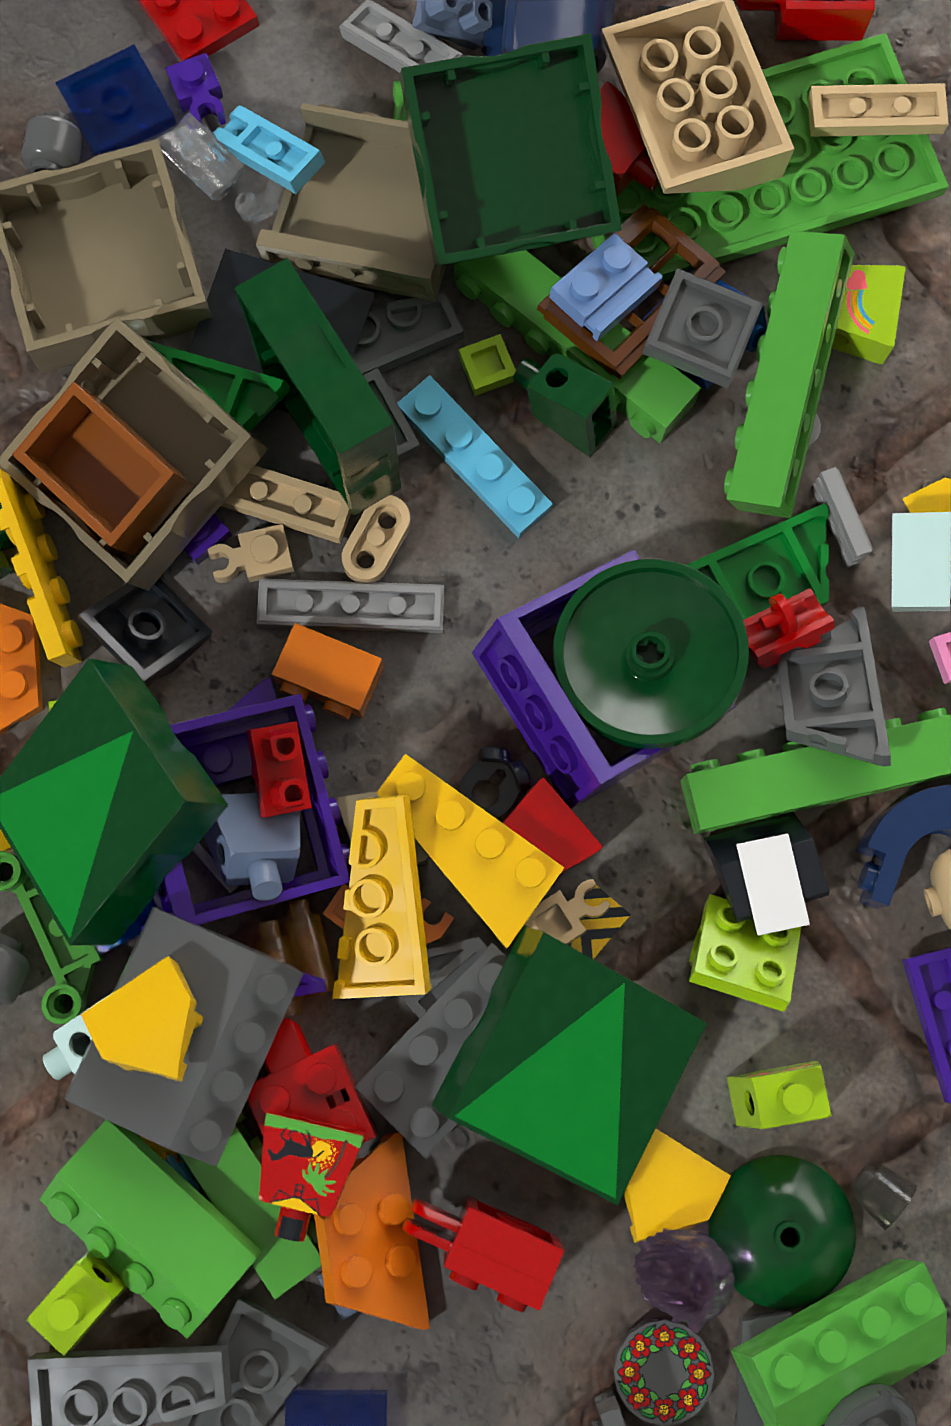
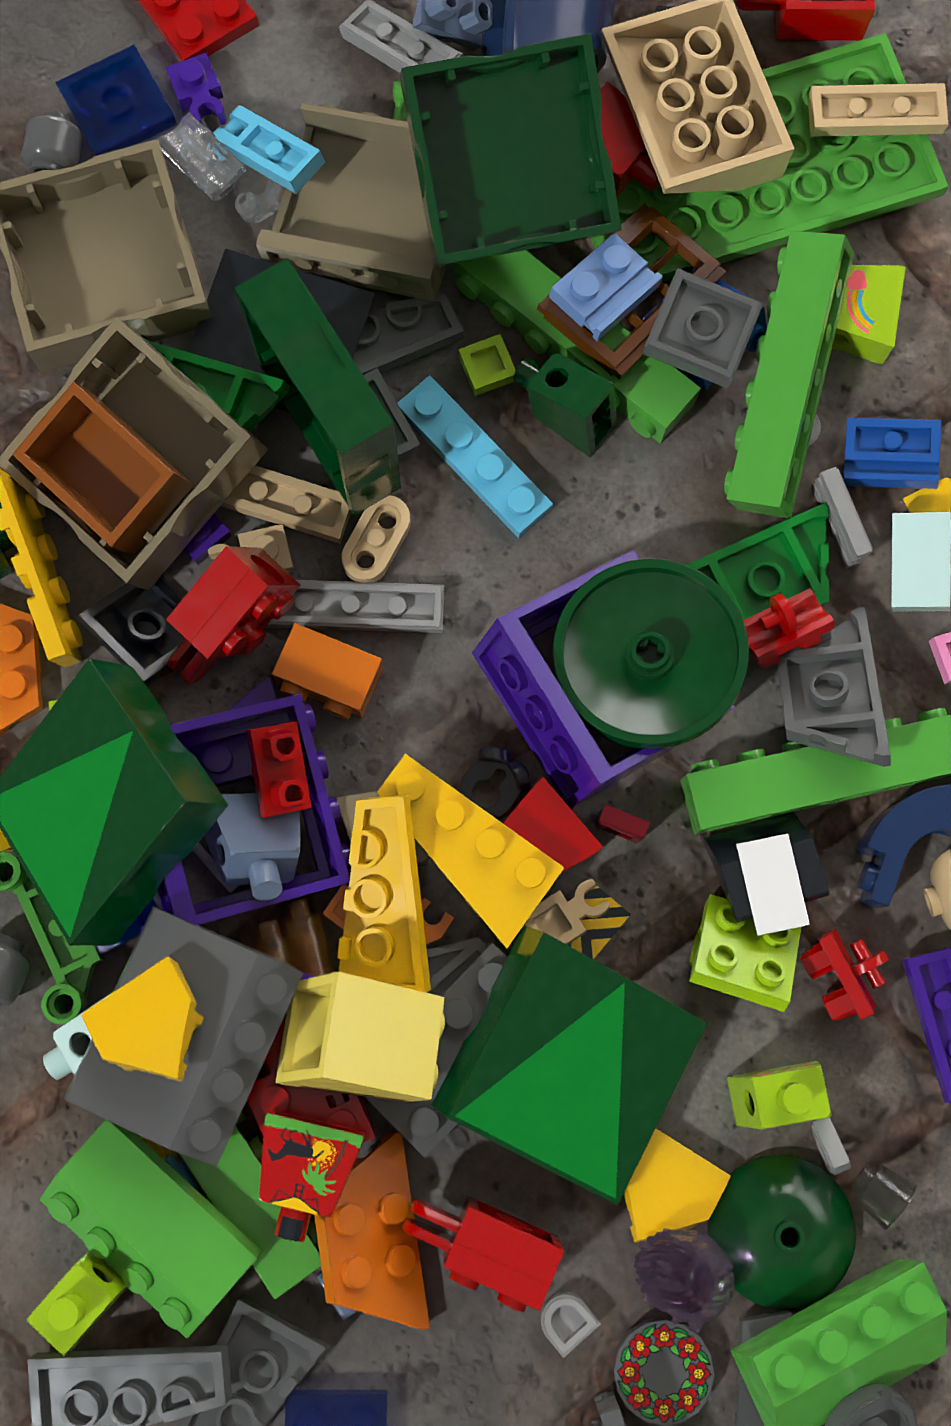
none -> red brick [166,546,301,685]
none -> light yellow slope [275,972,445,1102]
none -> light grey tile [540,1292,601,1358]
none -> dark red tile [595,805,650,844]
none -> red hips [800,928,889,1021]
none -> light grey tile [812,1117,851,1175]
none -> blue plate [843,418,941,489]

